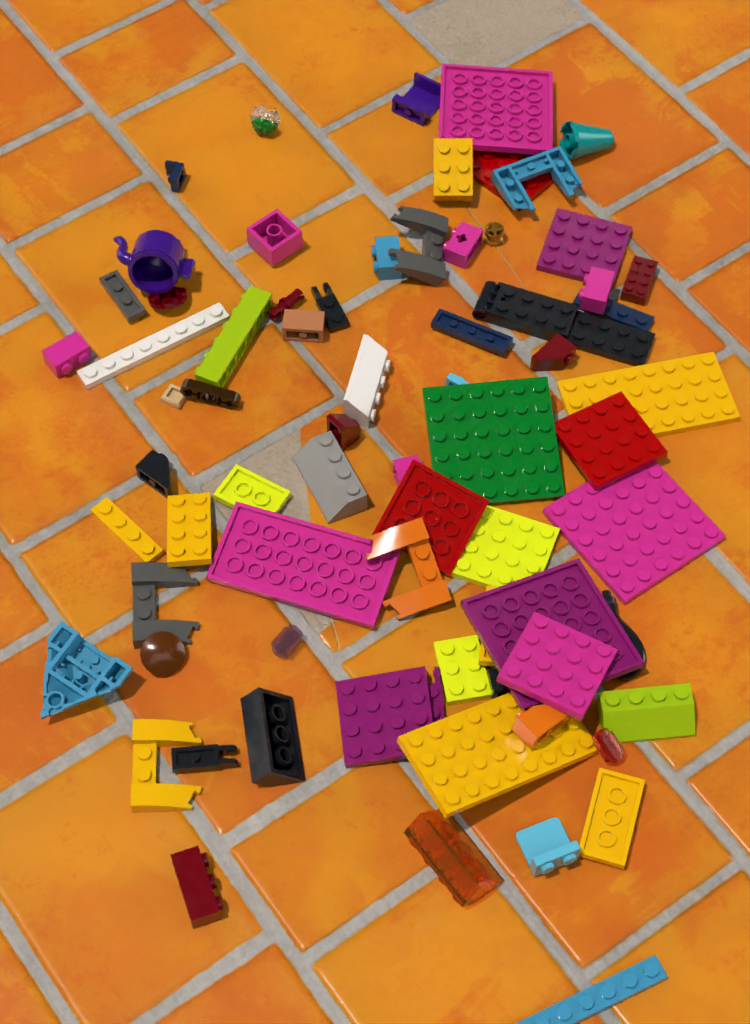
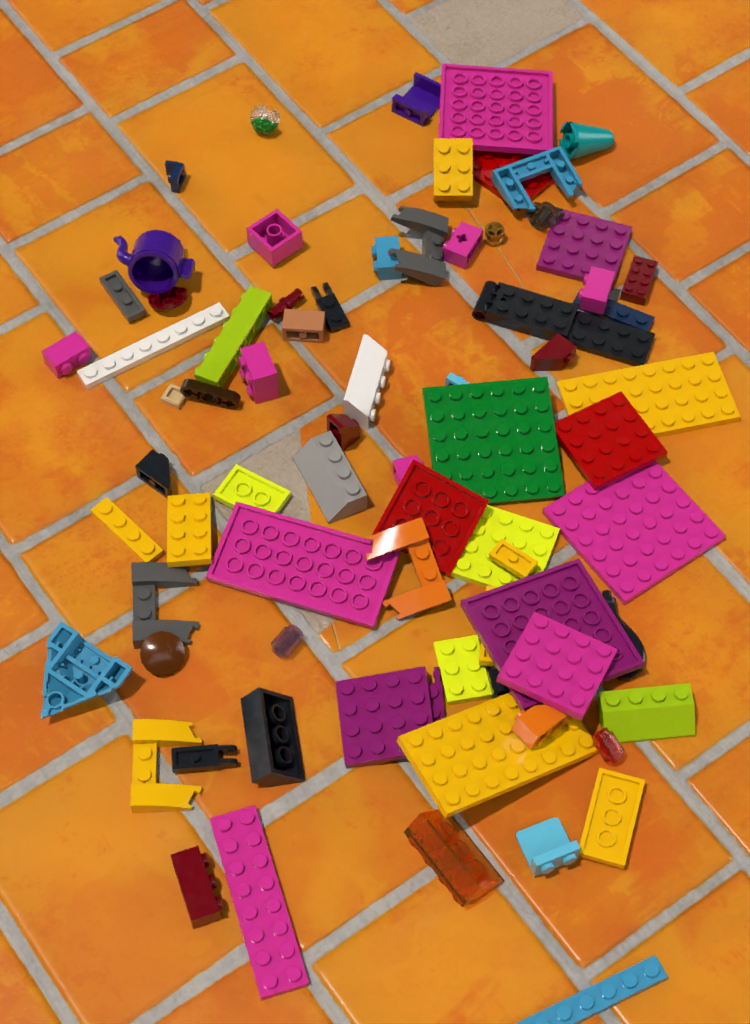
dark blue plate [431,309,513,357] -> none
none -> dark pink plate [209,805,309,1001]
none -> dark pink brick [238,341,279,404]
none -> yellow plate [489,539,538,579]
none -> clear smoke piece [525,201,565,231]

